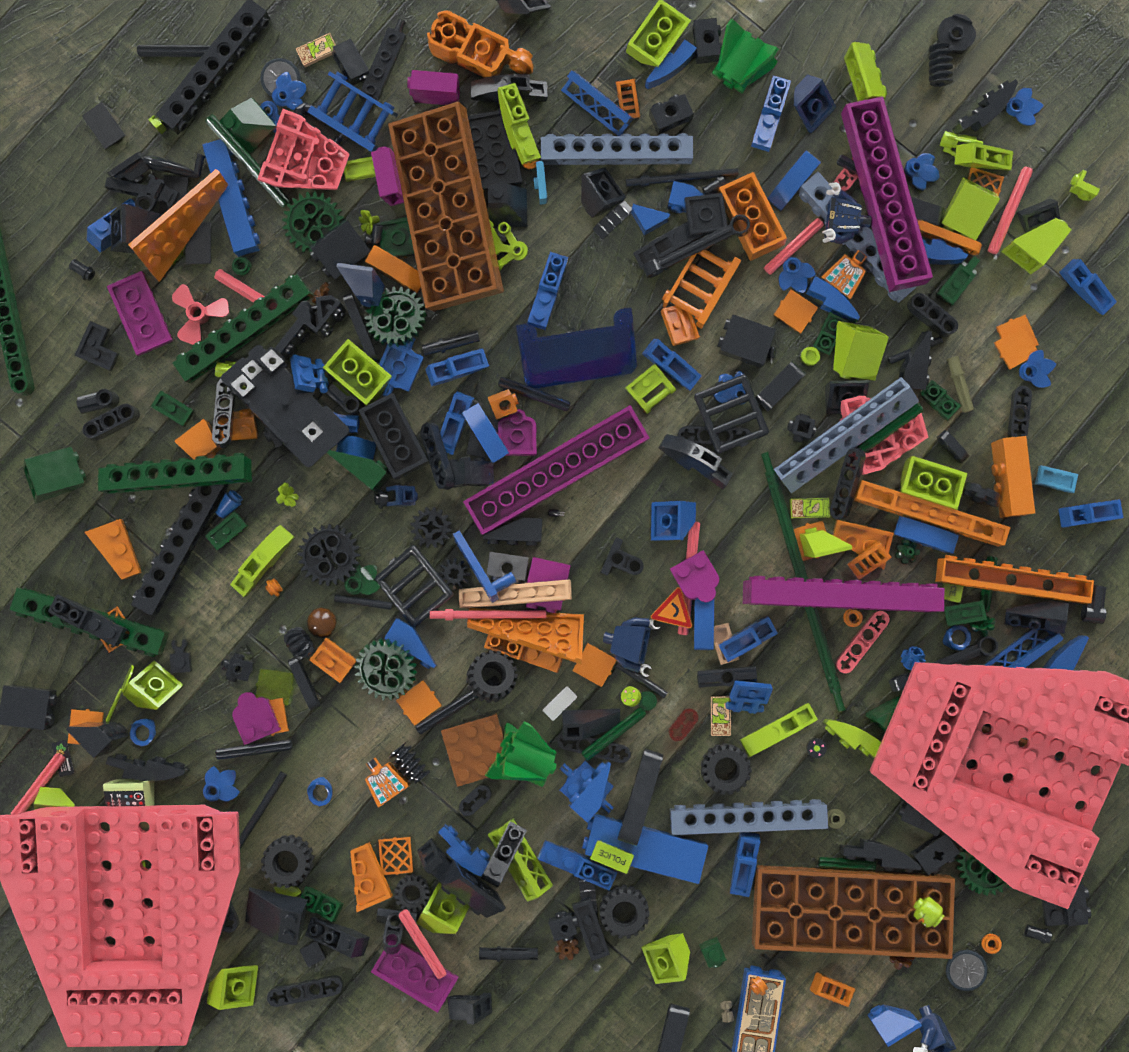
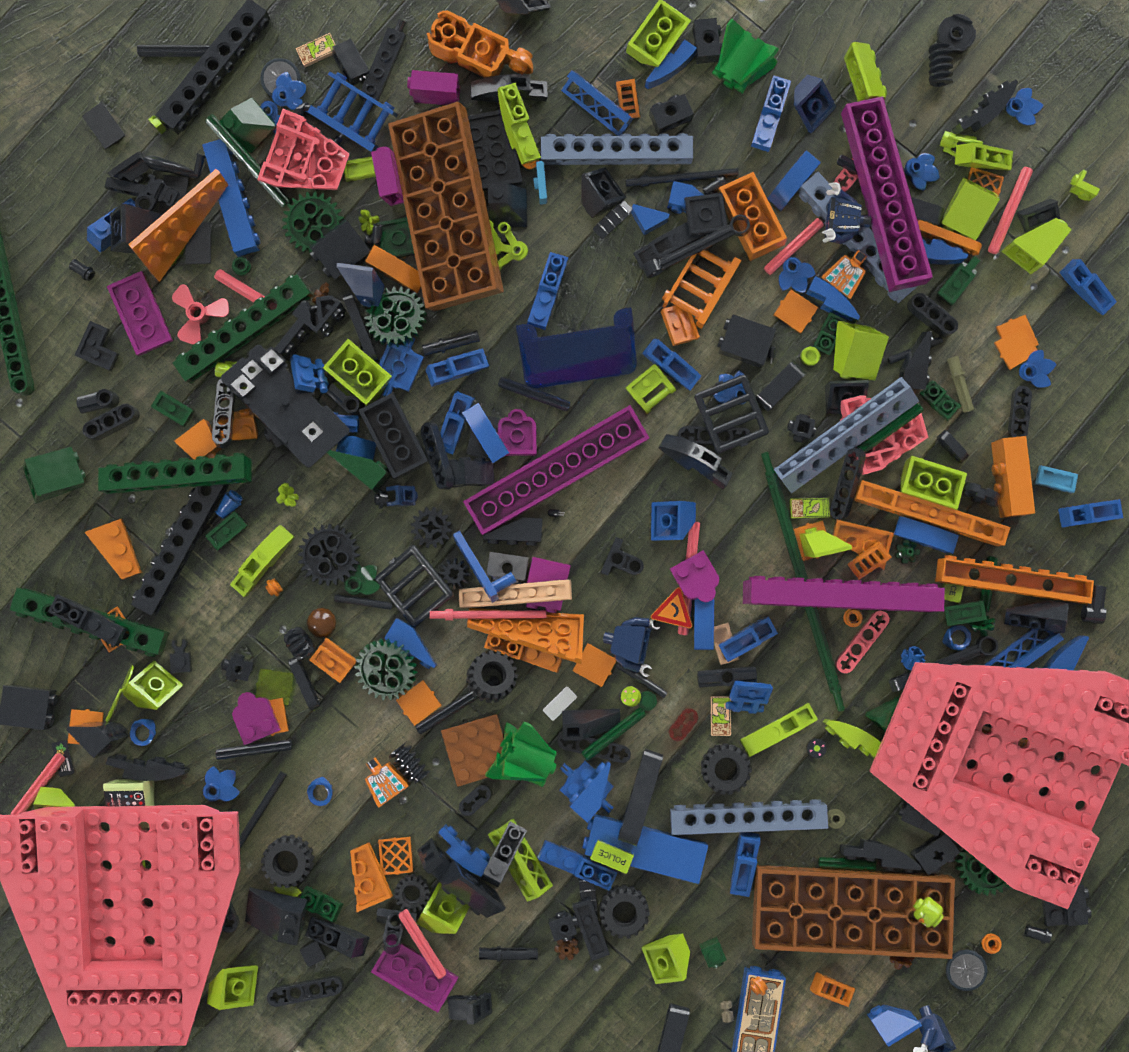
orange brick [488,389,519,420] -> none

